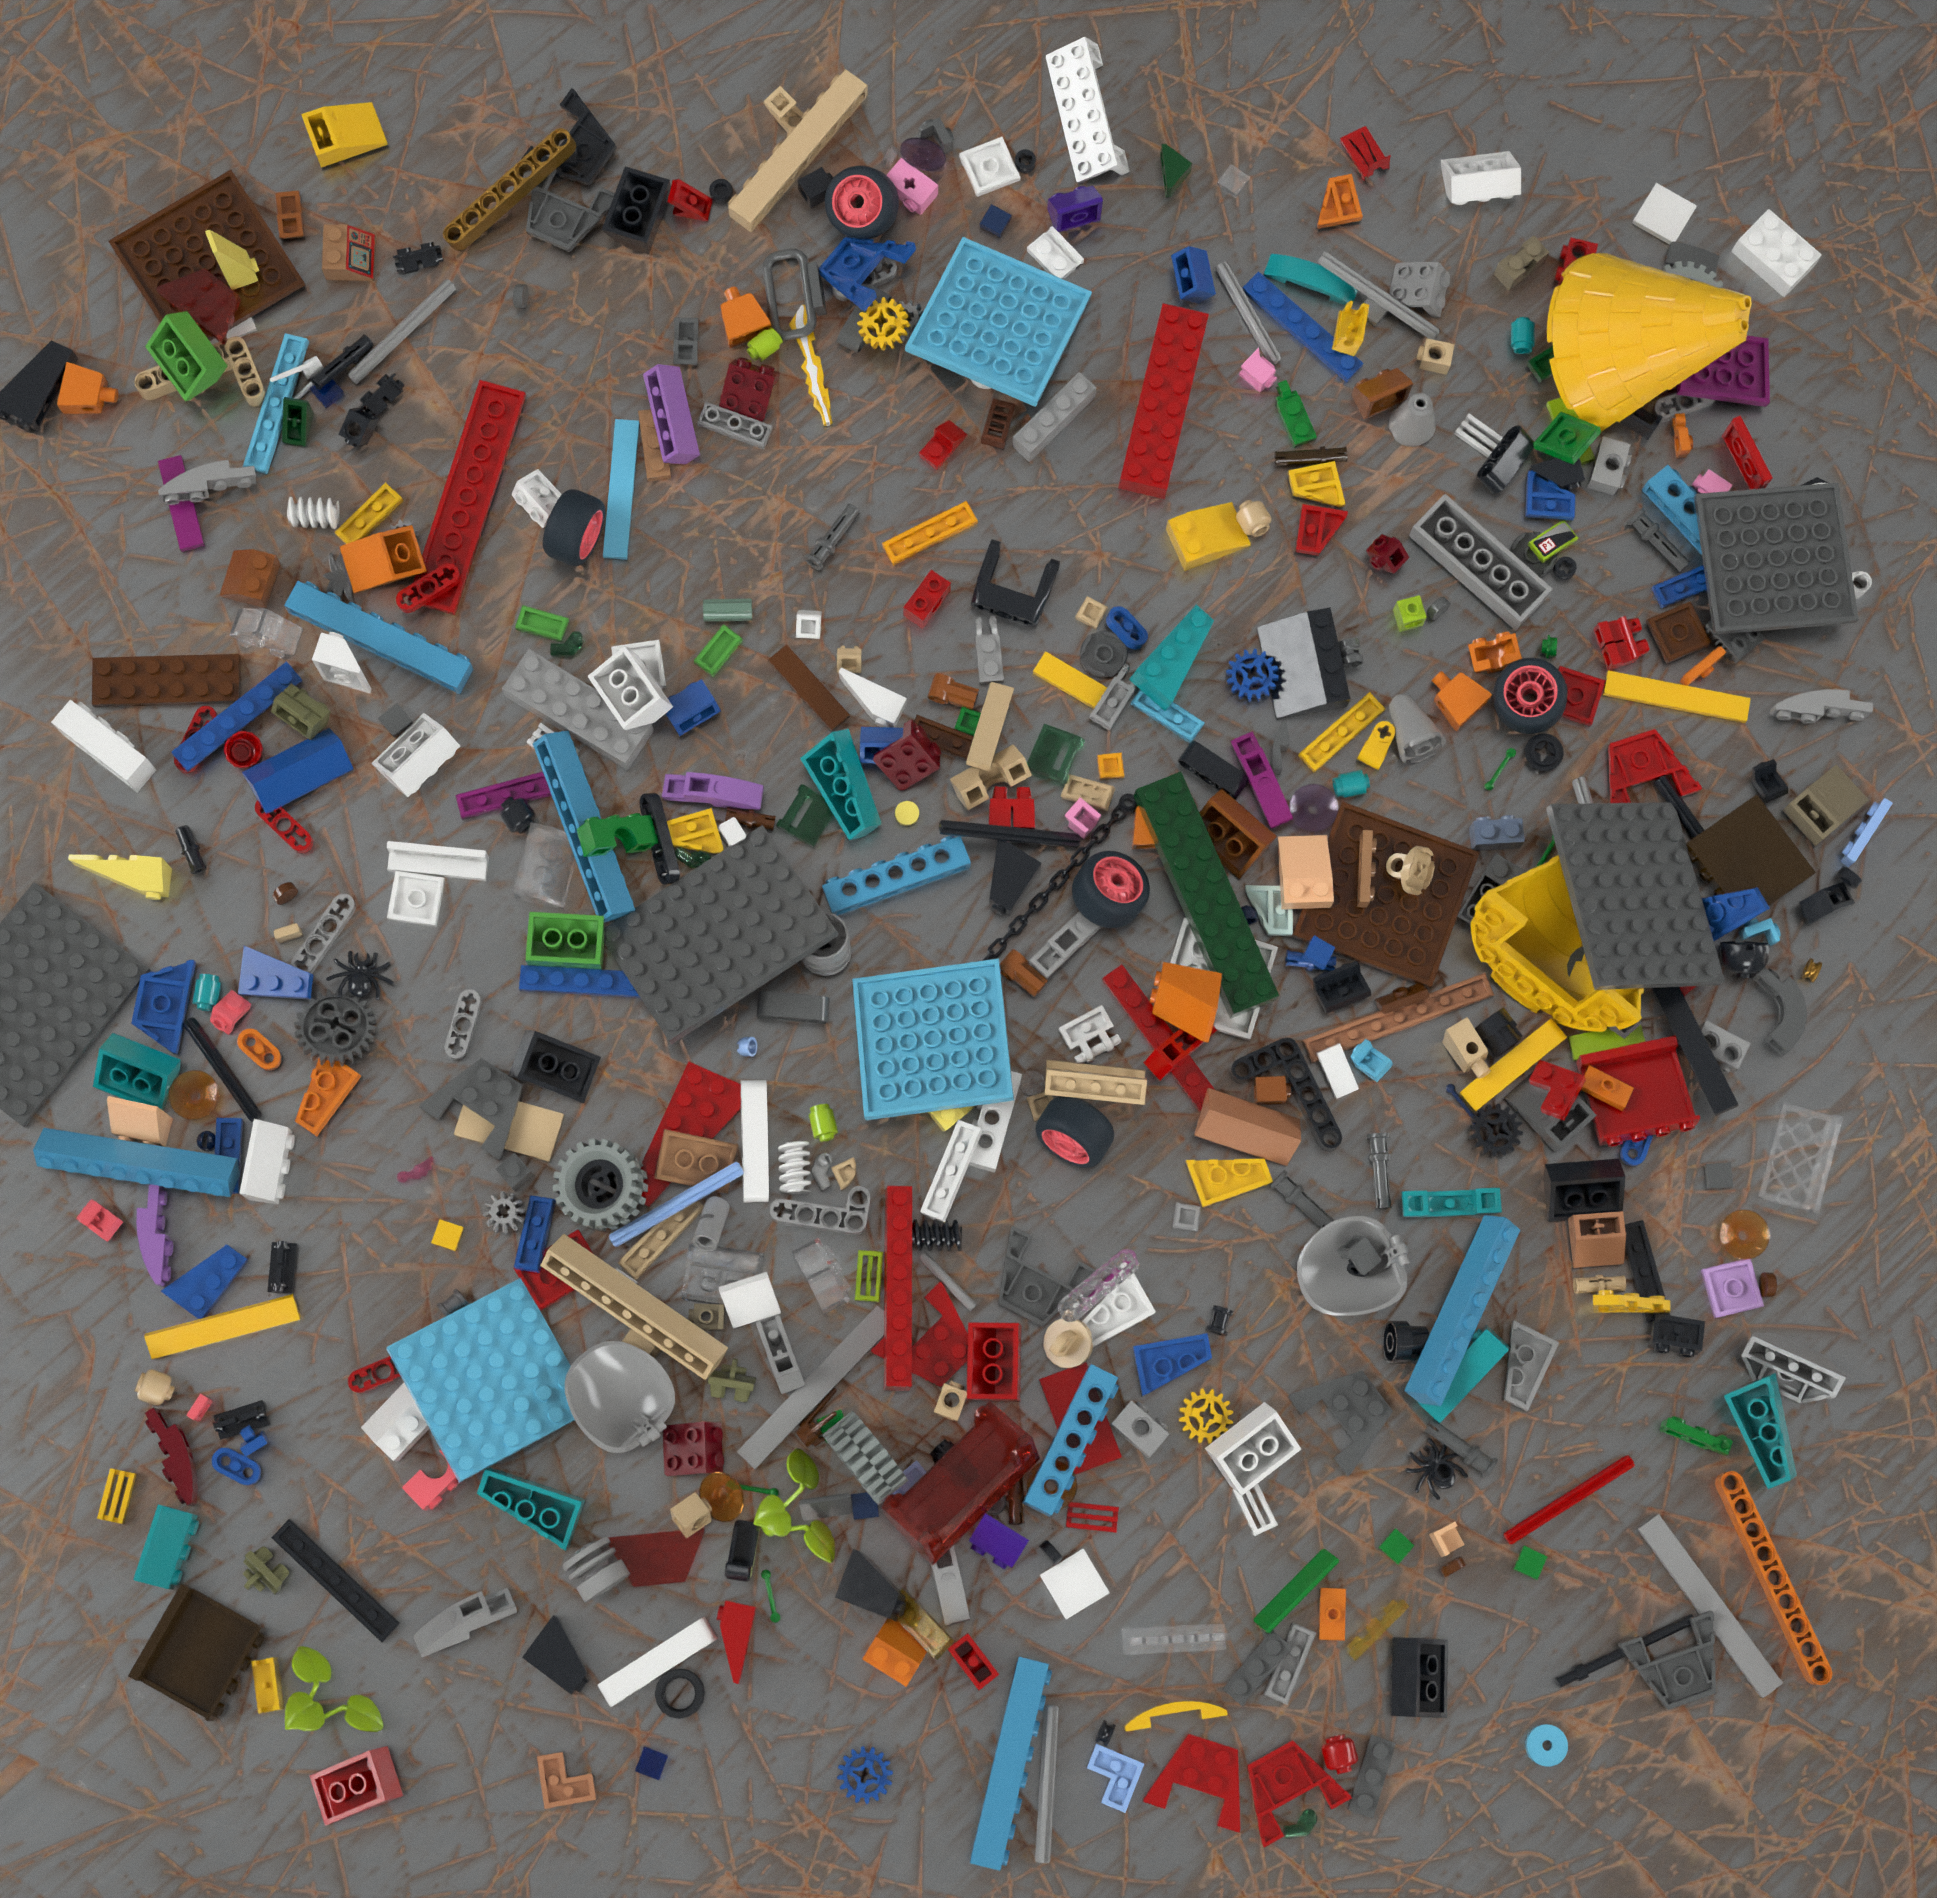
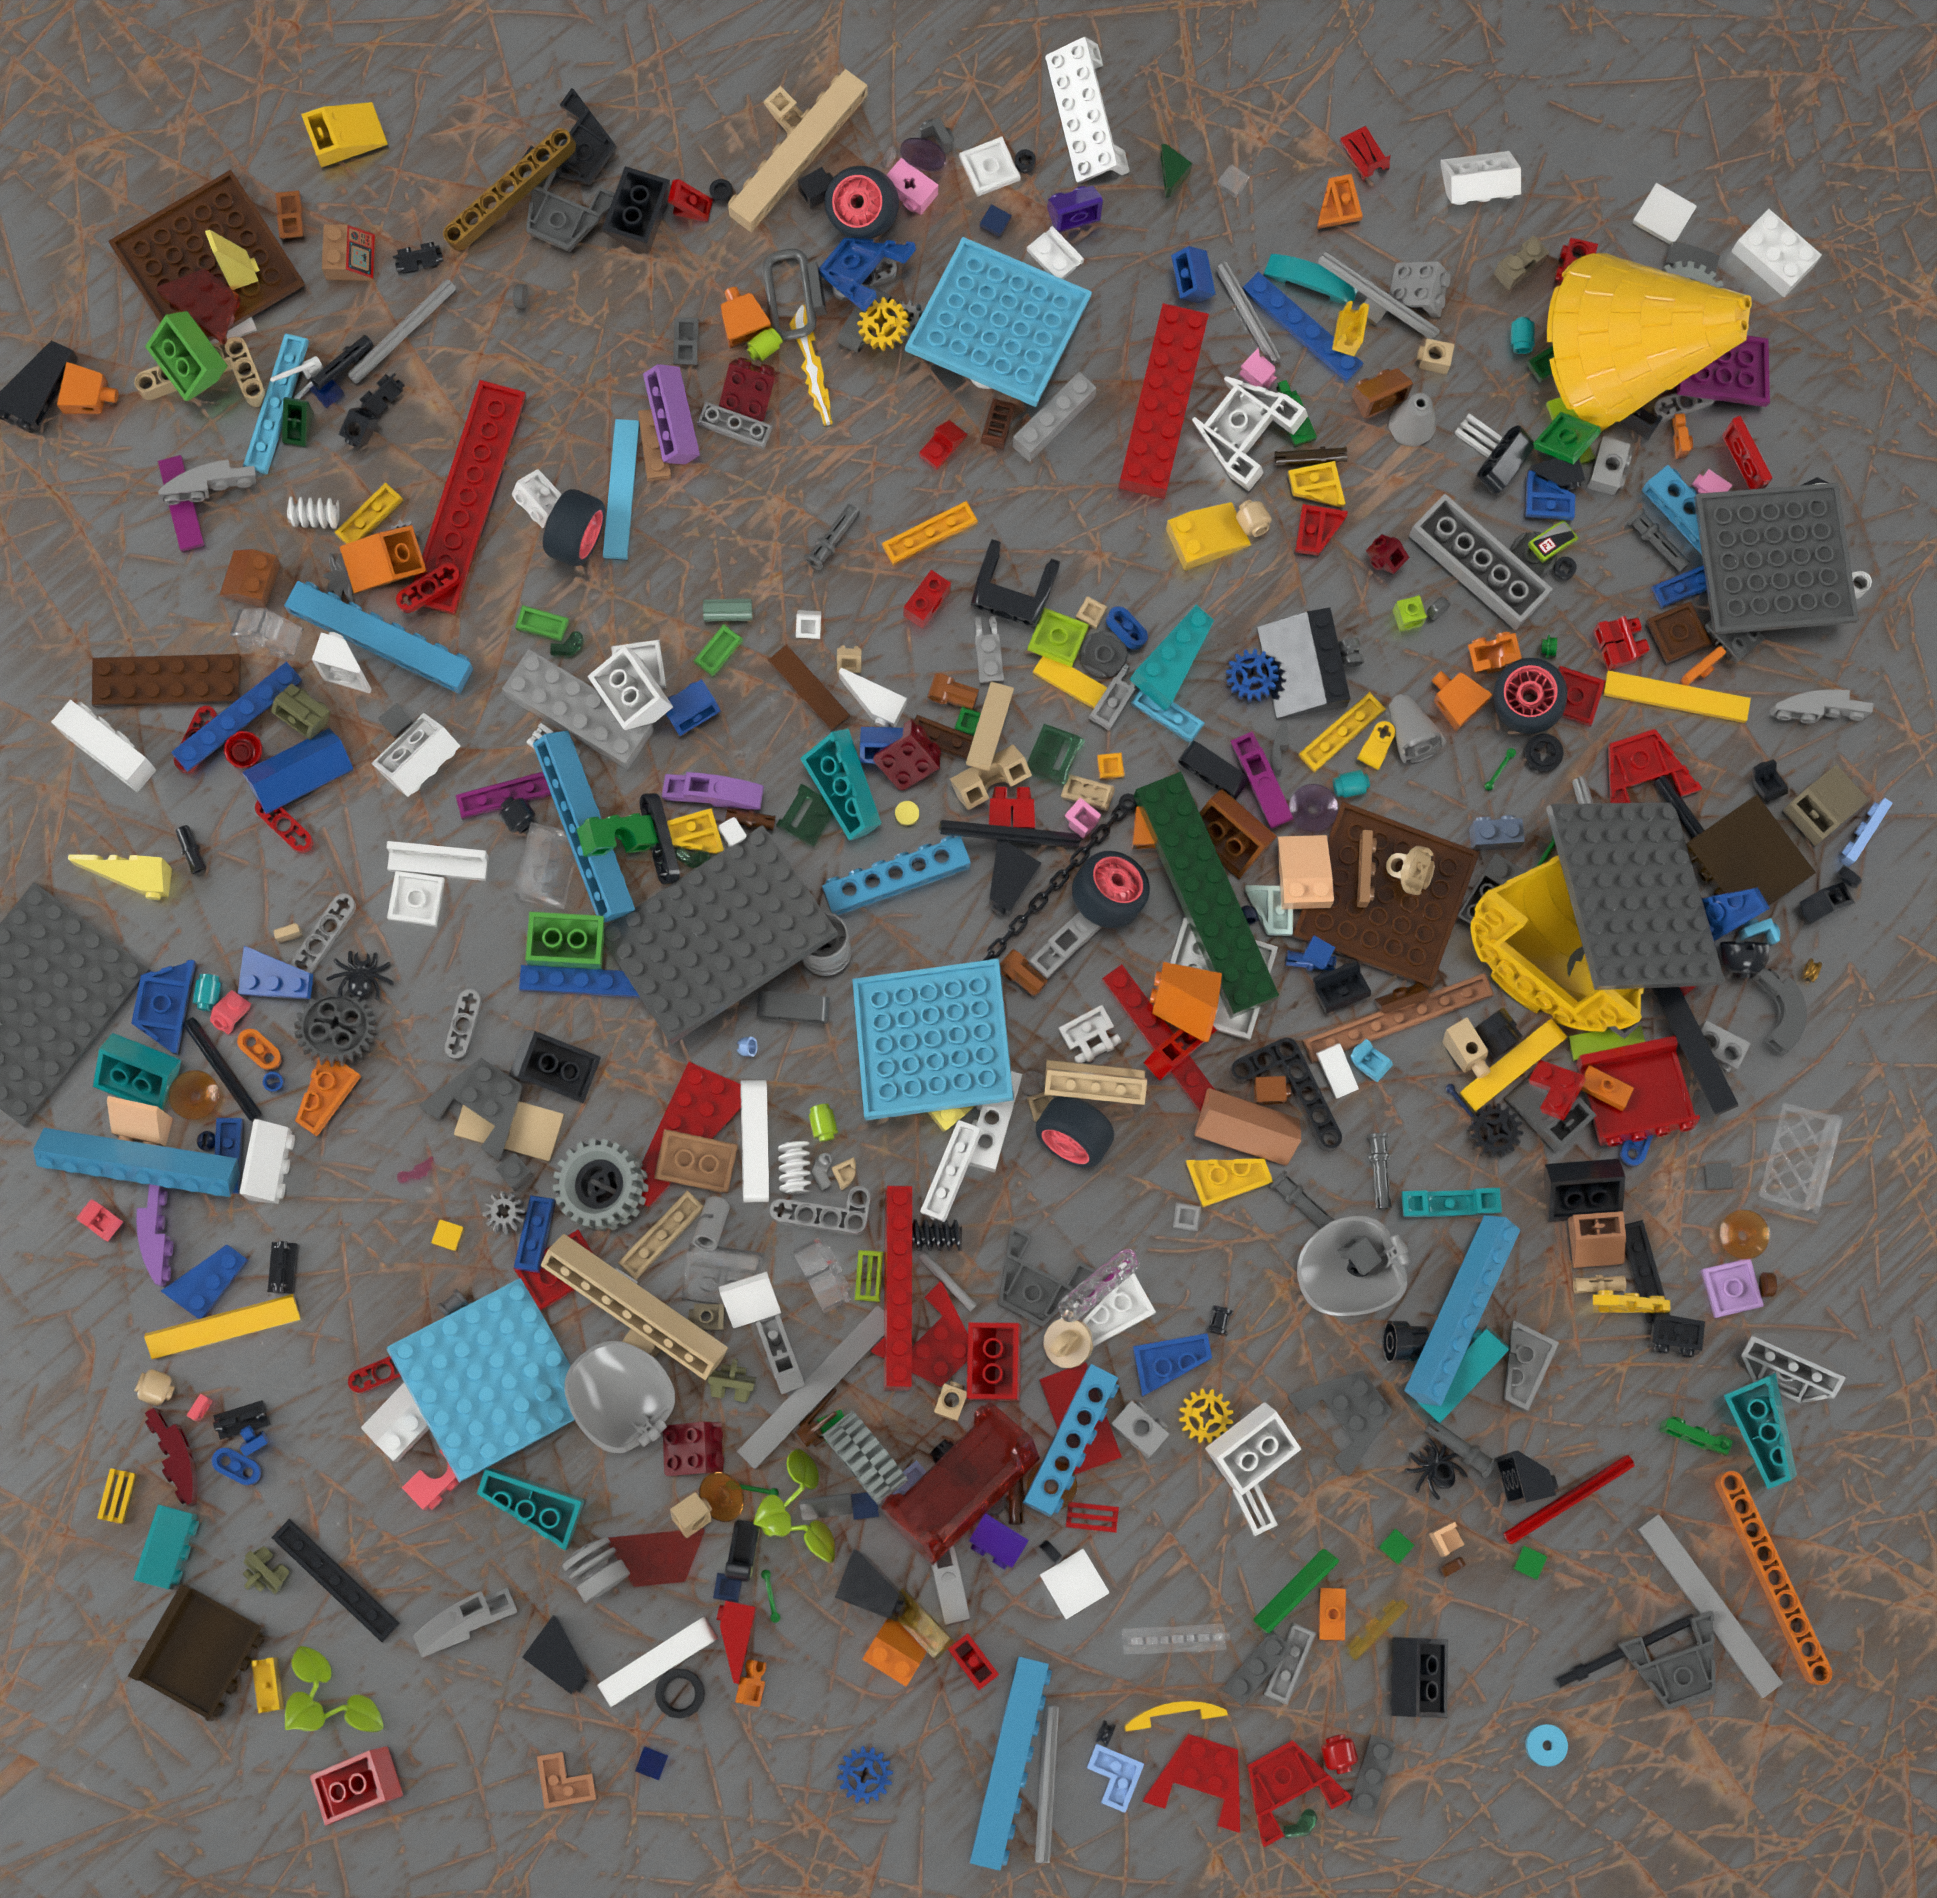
reddish brown tile [272,882,298,905] -> none
light blue axle [609,1162,744,1247] -> none
none -> blue hinge [262,1071,284,1092]
none -> dark blue tile [713,1573,742,1603]
none -> orange plate [735,1659,766,1707]
none -> lime tile [1027,607,1089,667]
none -> white wedge [1192,376,1308,491]
none -> black slope [1495,1450,1558,1507]

